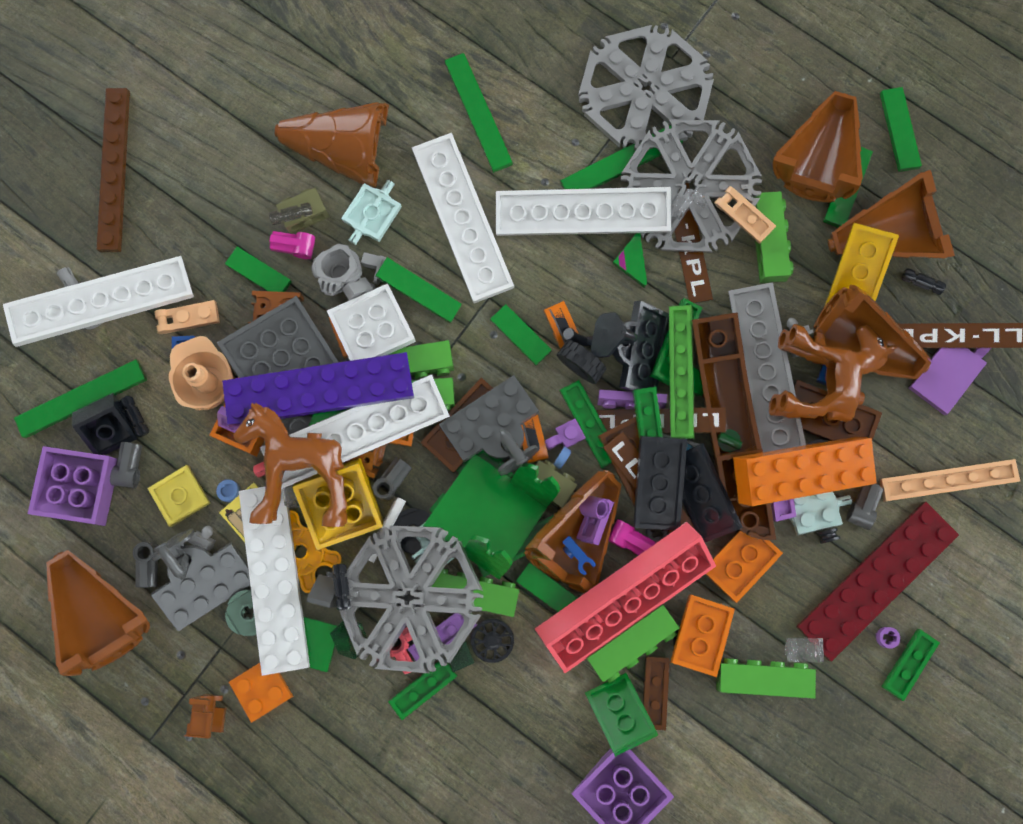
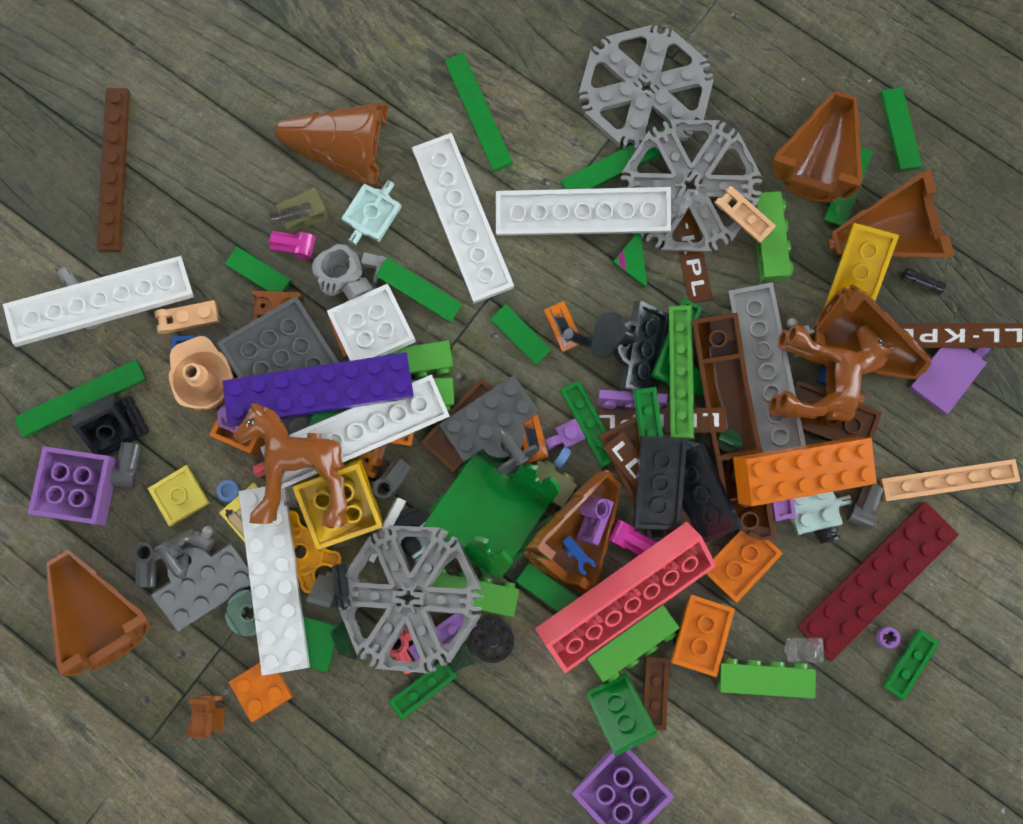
black tyre [556,340,607,384] -> none

